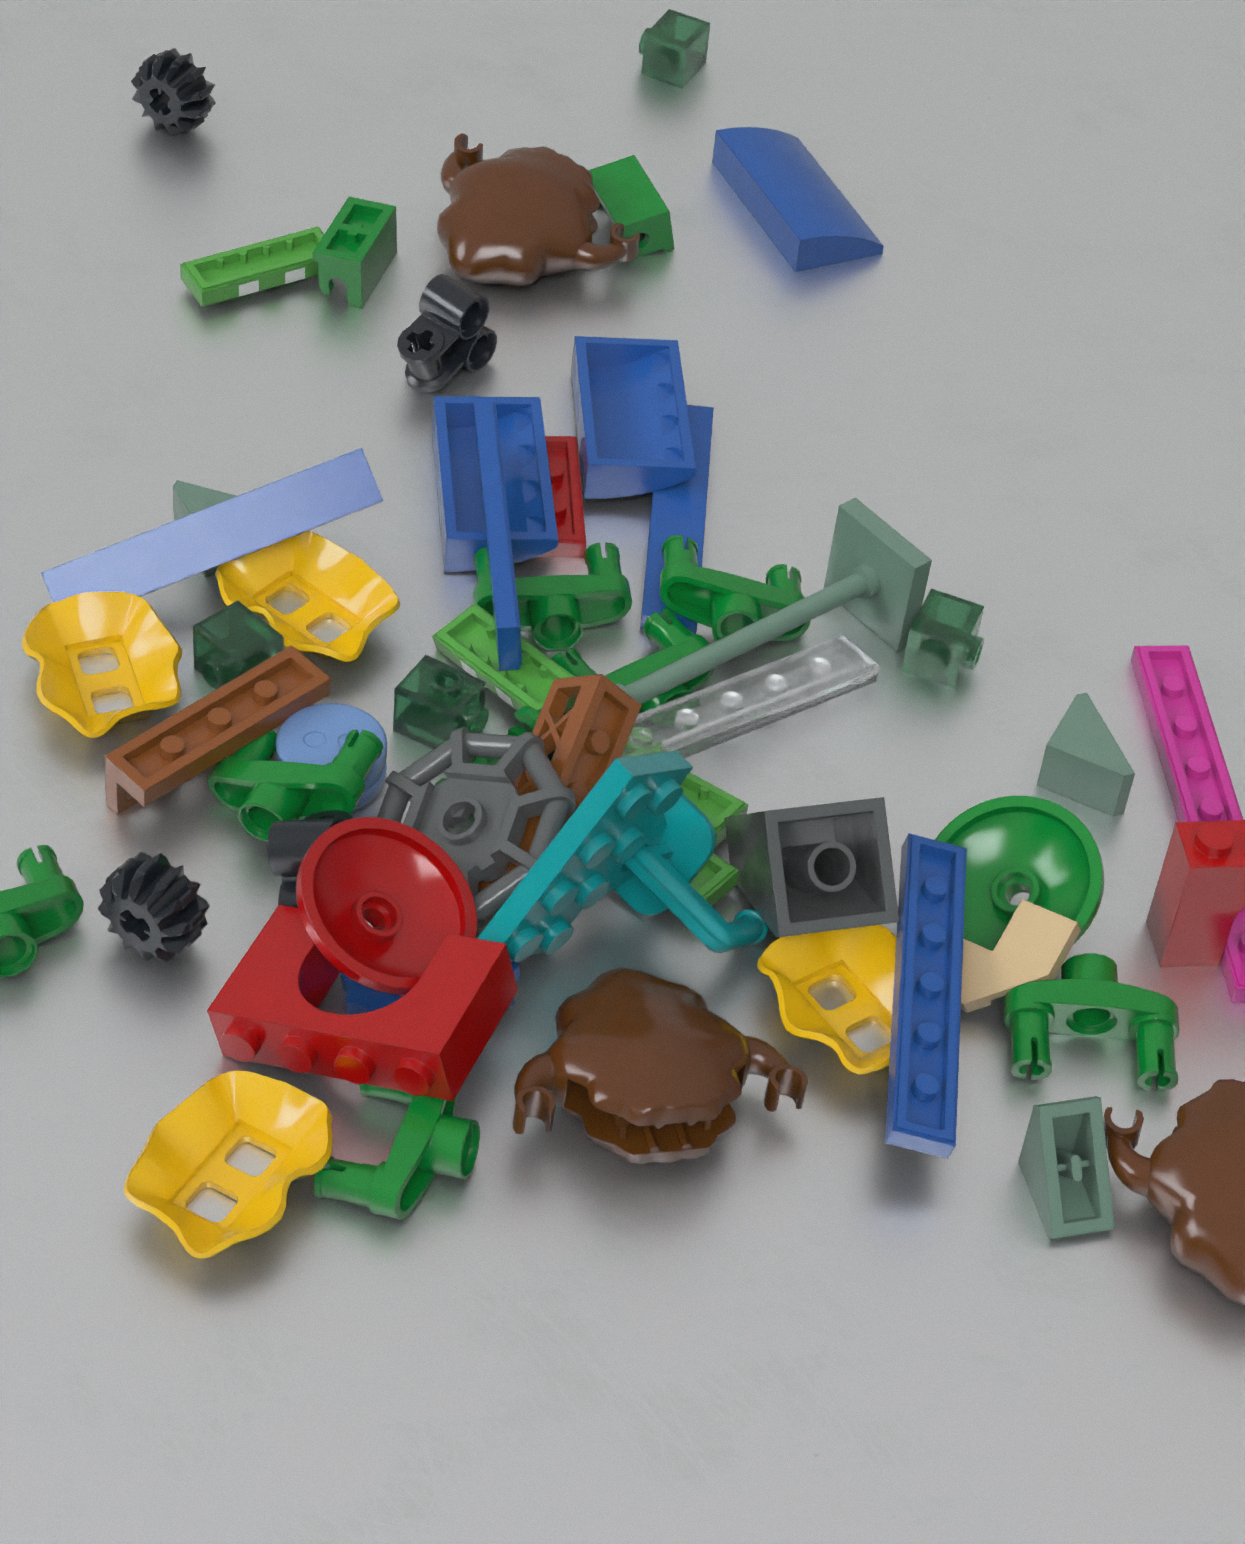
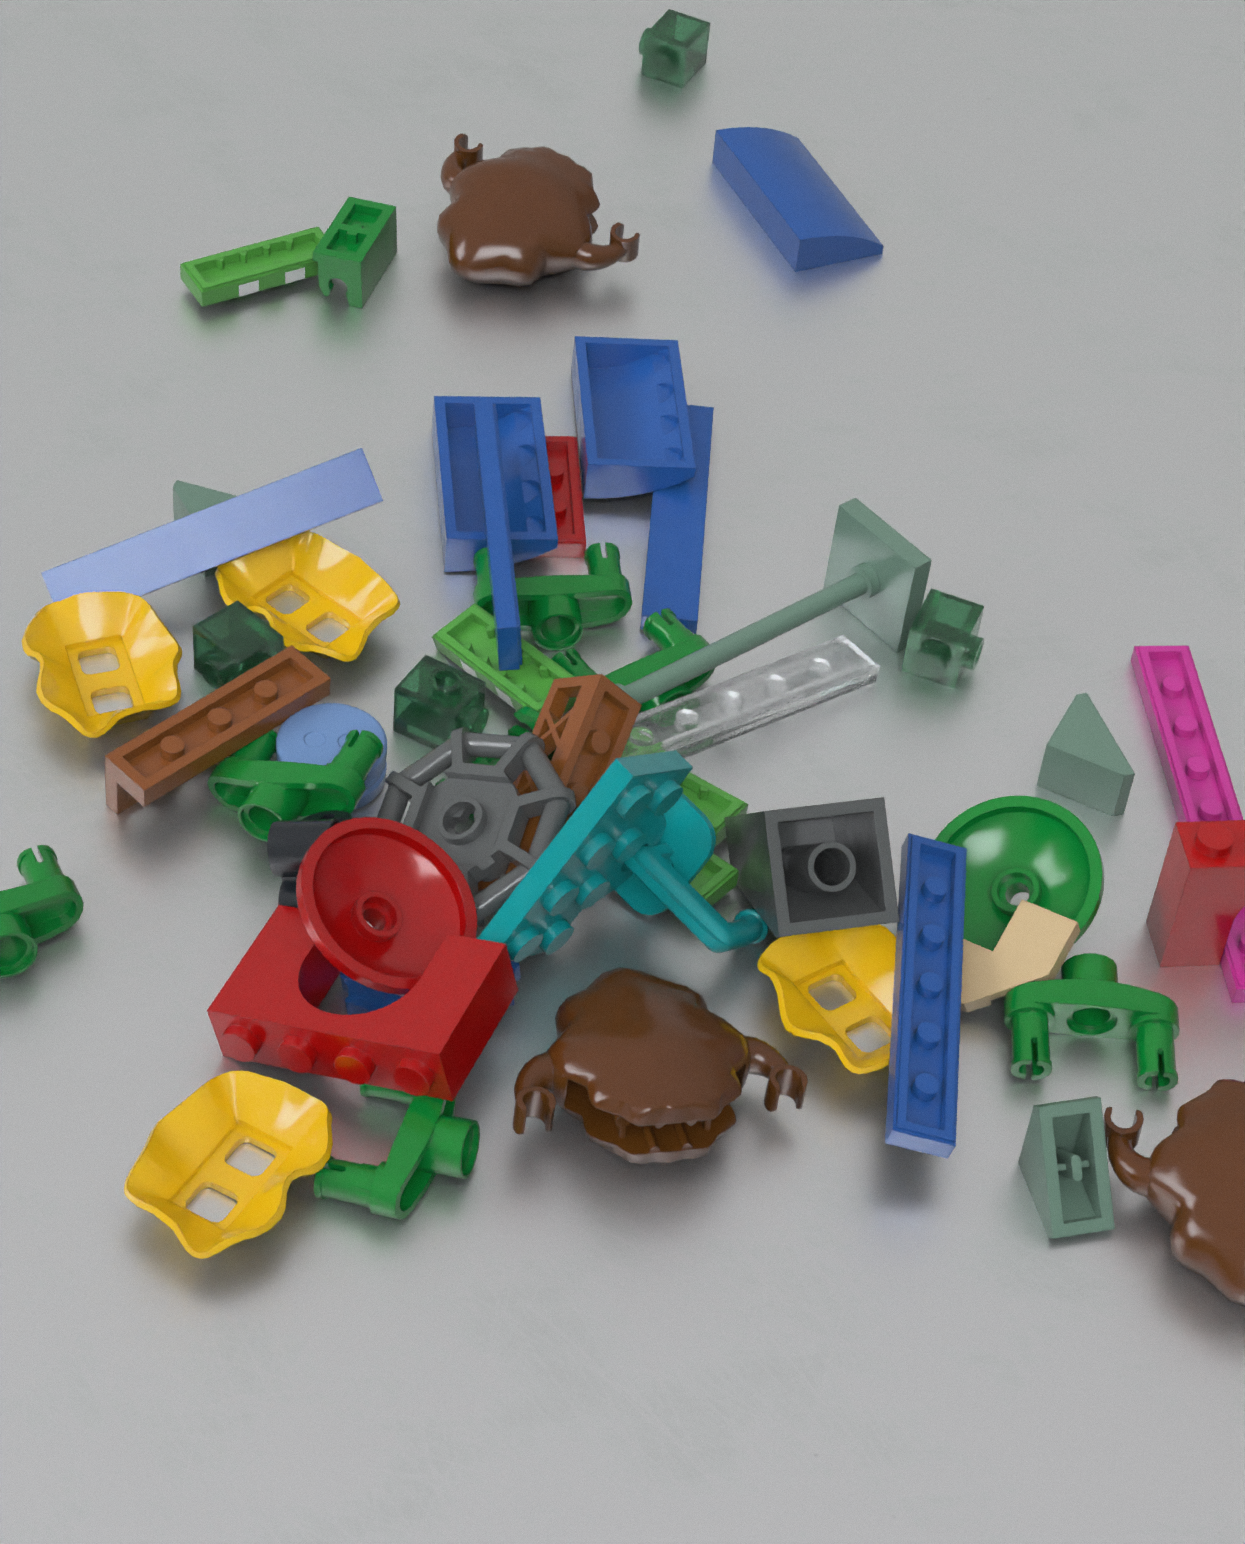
black gear [98,852,210,963] -> none
black gear [131,48,216,136] -> none
black piece [397,274,497,393] -> none
green hinge [589,155,675,257] -> none
green connector [659,535,811,641] -> none

